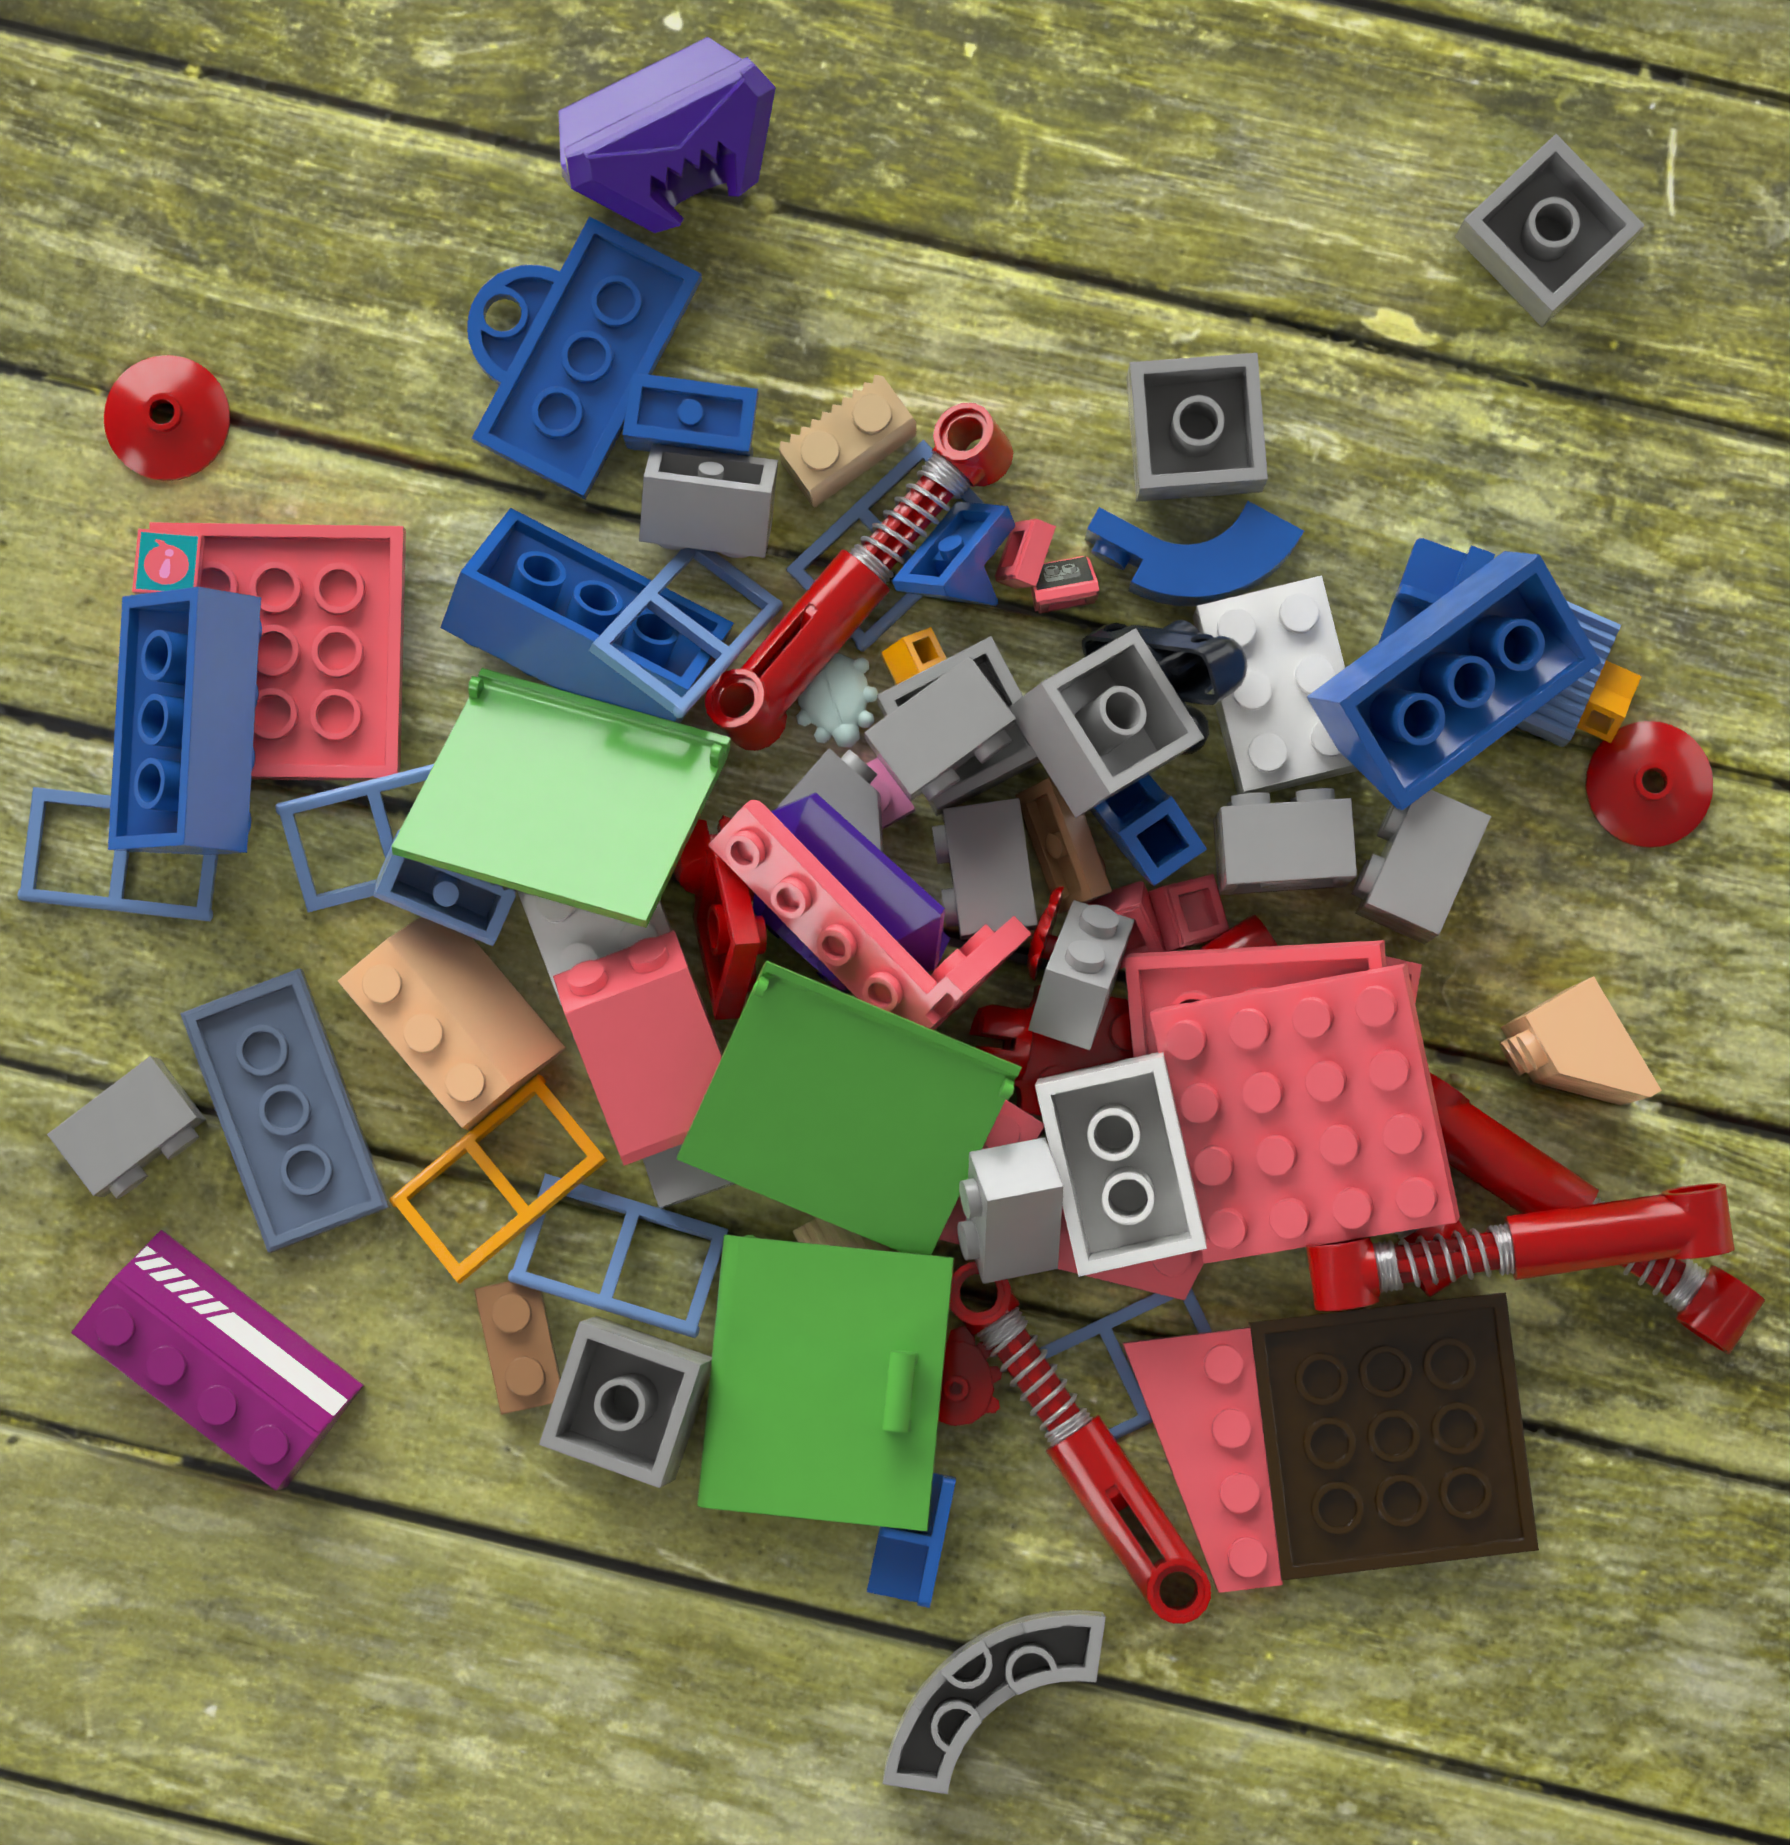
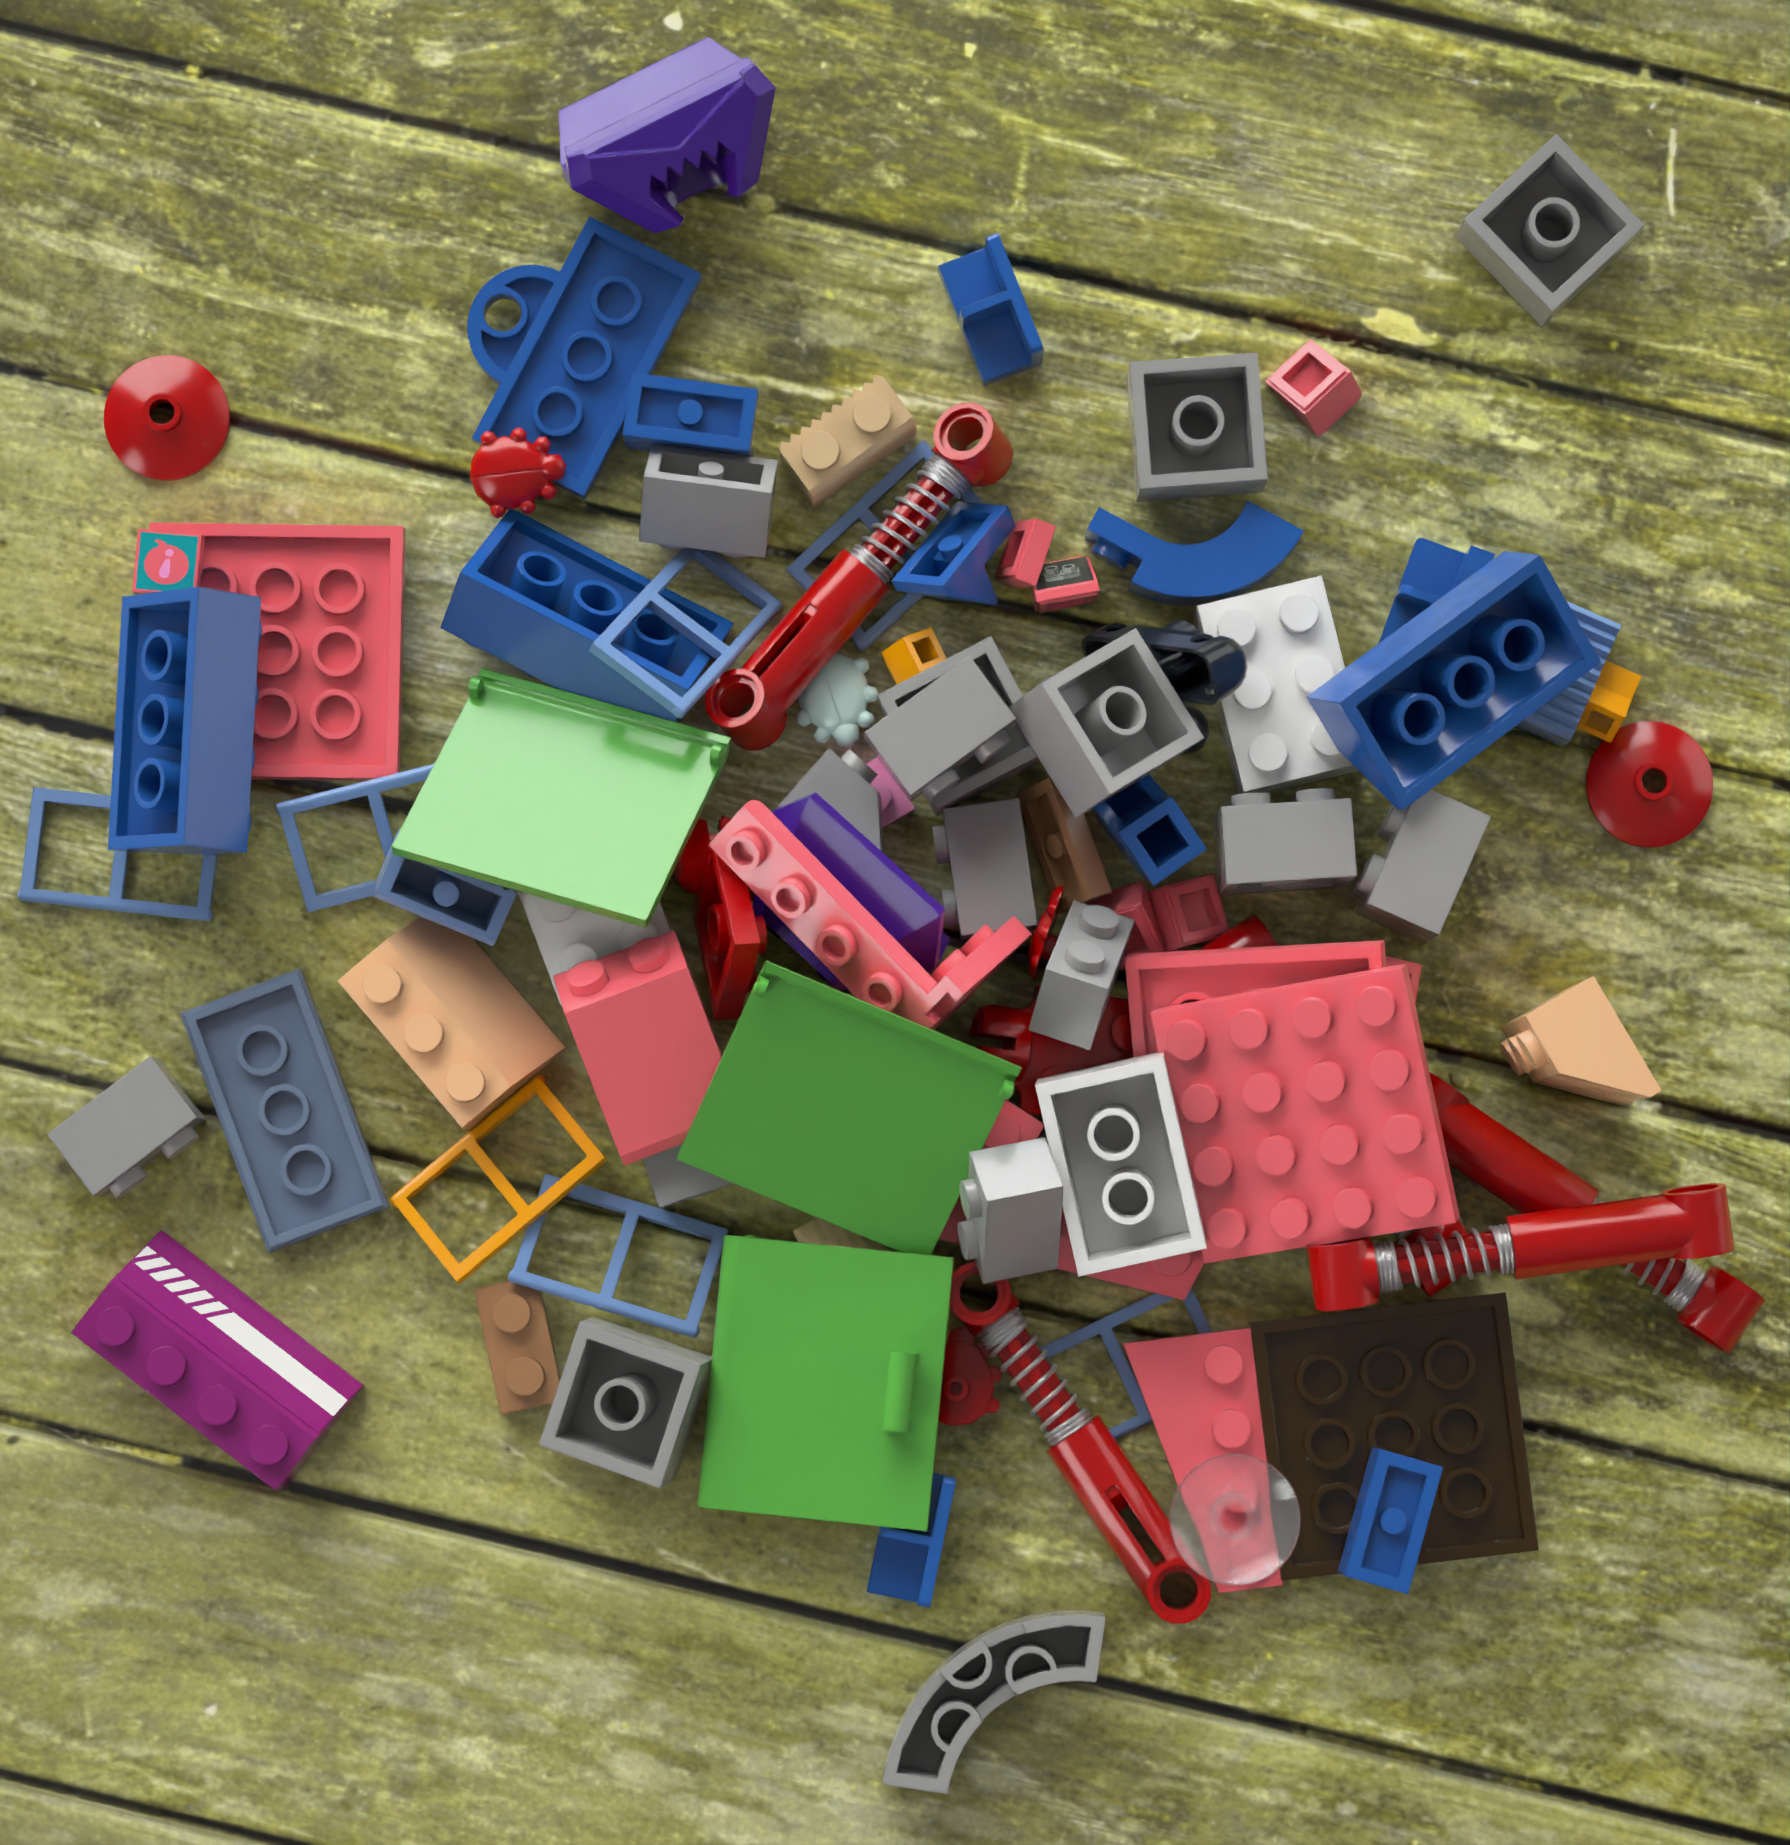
none -> red piece [470,427,567,519]
none -> blue panel [938,233,1044,387]
none -> clear dish [1170,1454,1300,1585]
none -> coral slope [1265,339,1362,436]
none -> blue panel [1338,1447,1443,1594]

